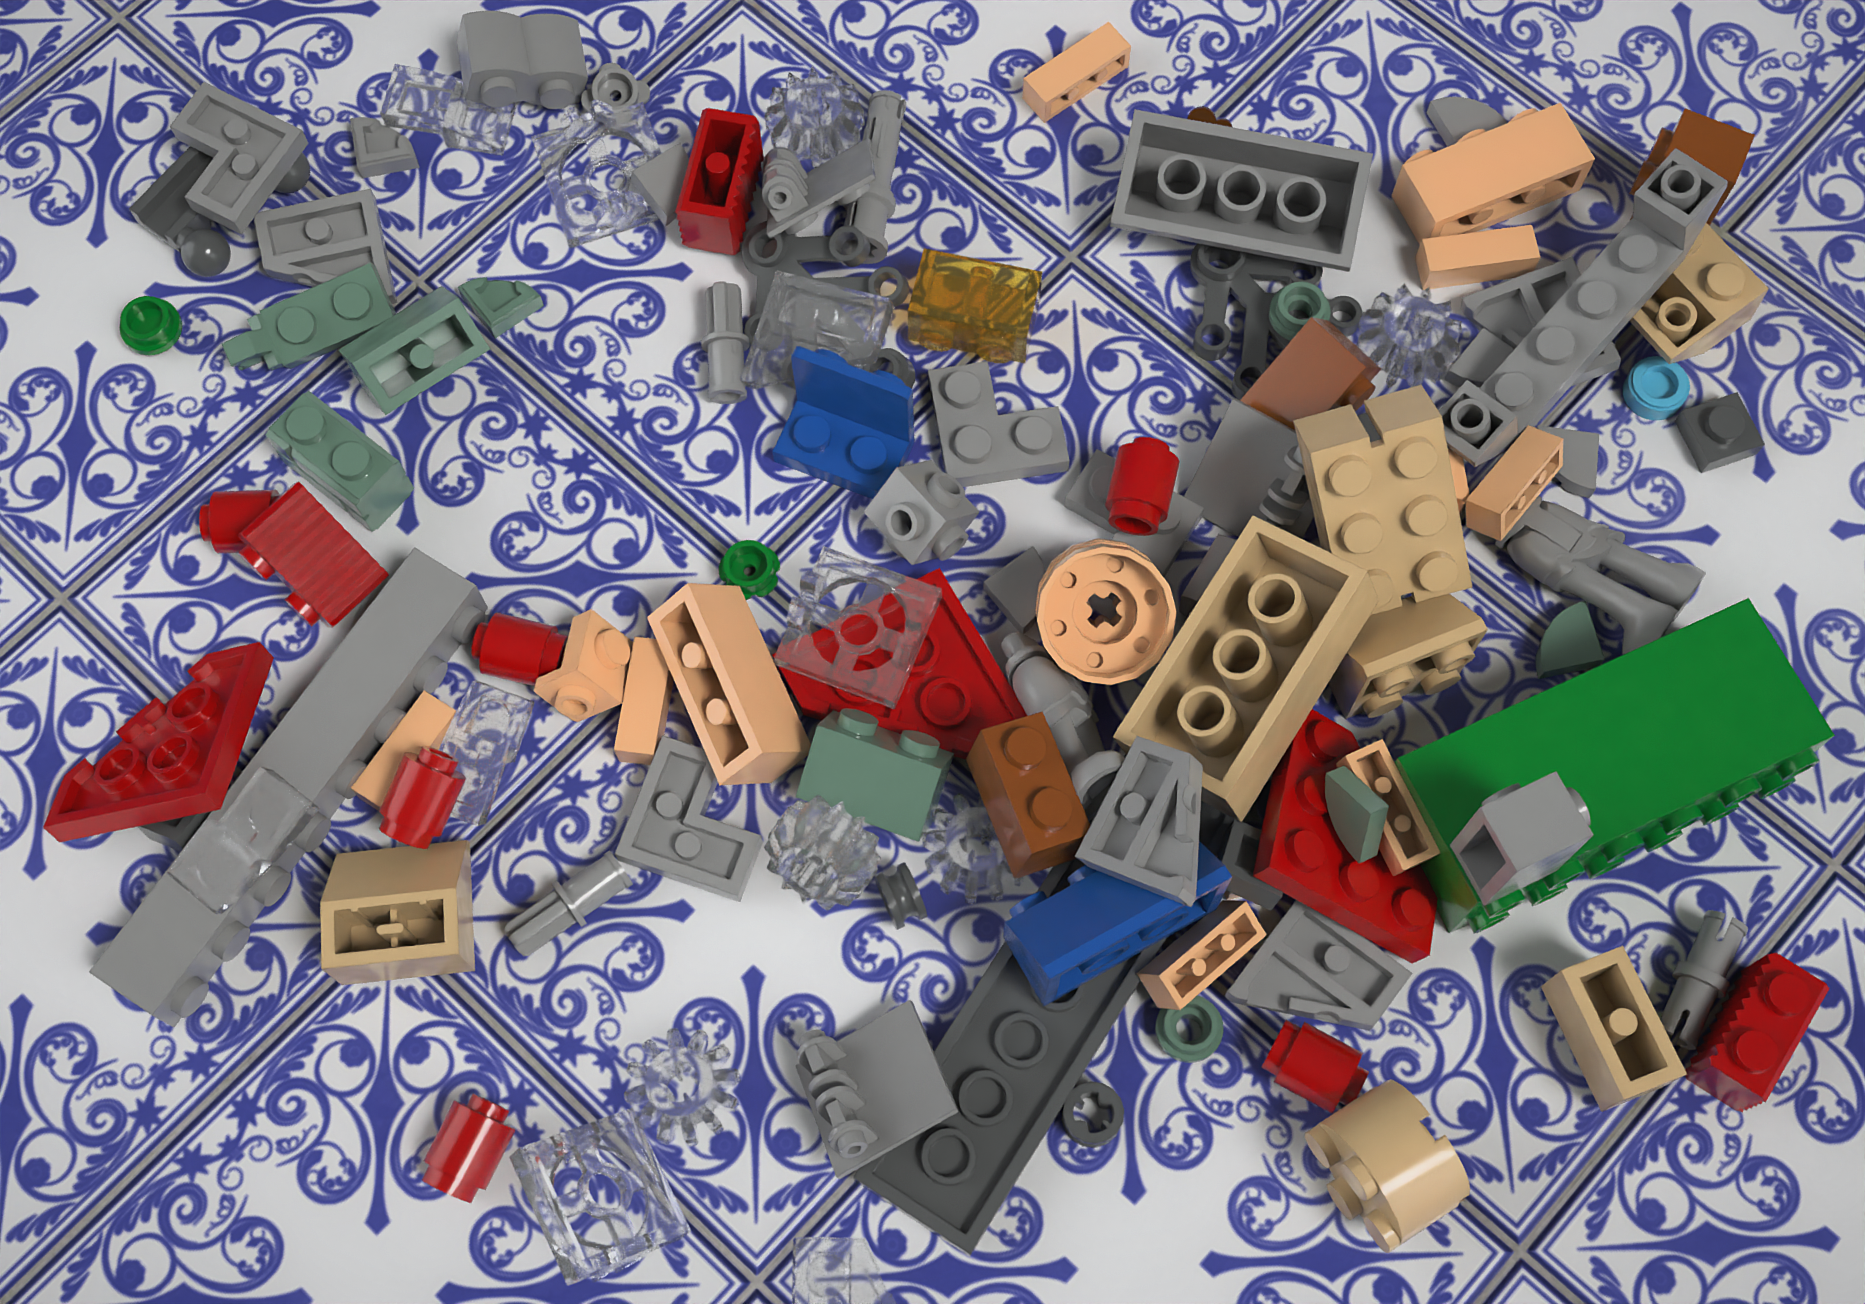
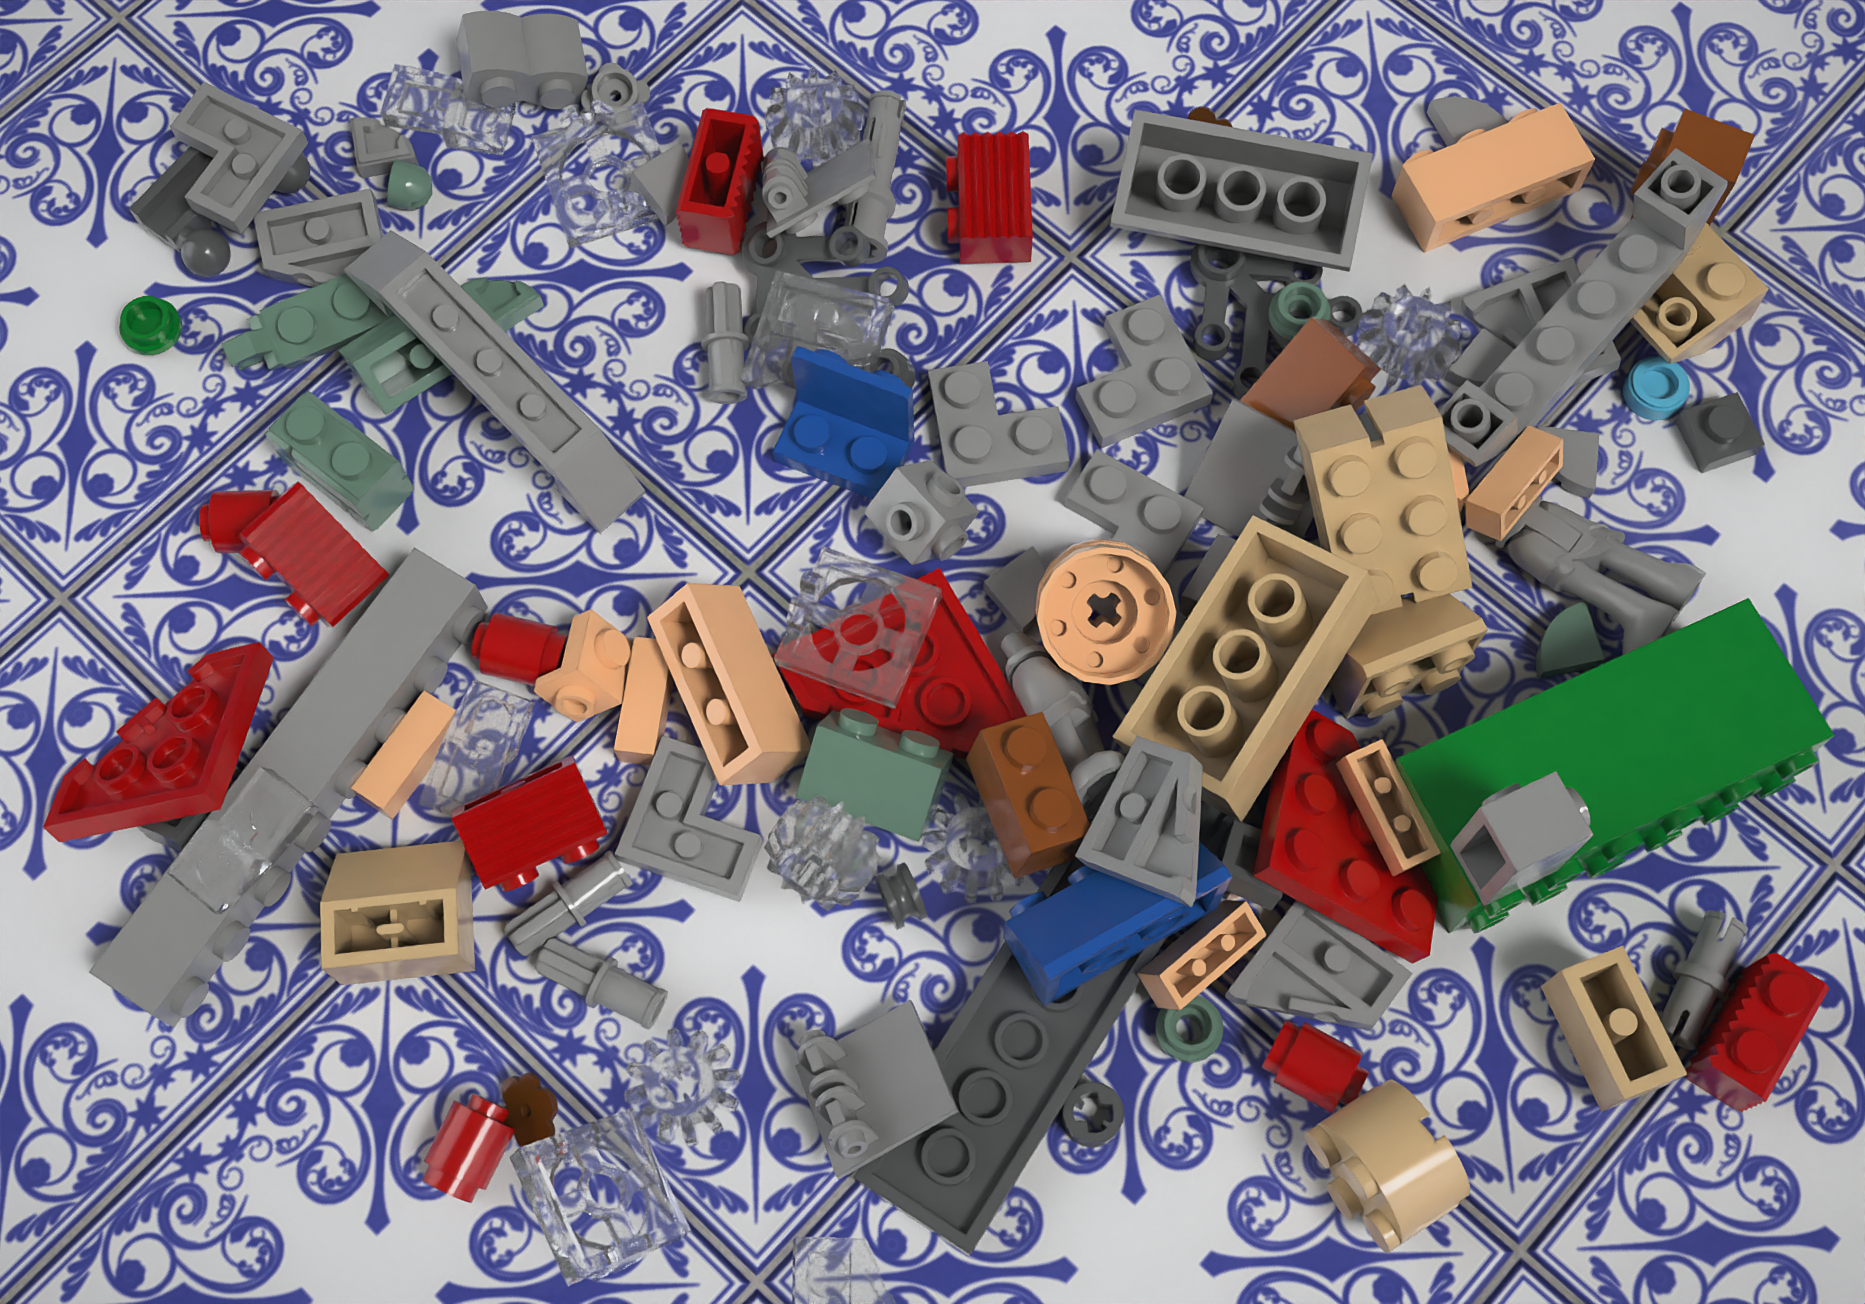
red brick [379,746,466,849] -> none
green plate [719,540,780,600] -> none
clear yellow brick [907,248,1042,363] -> none
light nougat piece [1022,22,1131,123] -> none
red brick [1105,437,1180,536] -> none
sand green tile [1325,766,1389,863] -> none
light nougat piece [1415,225,1541,290] -> none
none -> light grey slope [344,230,645,534]
none -> sand green hinge [387,159,432,210]
none -> red brick [451,755,608,892]
none -> reddish brown plant [501,1072,558,1150]
none -> light grey axle [535,938,668,1030]
none -> red brick [946,131,1033,264]
none -> light grey plate [1075,294,1213,449]

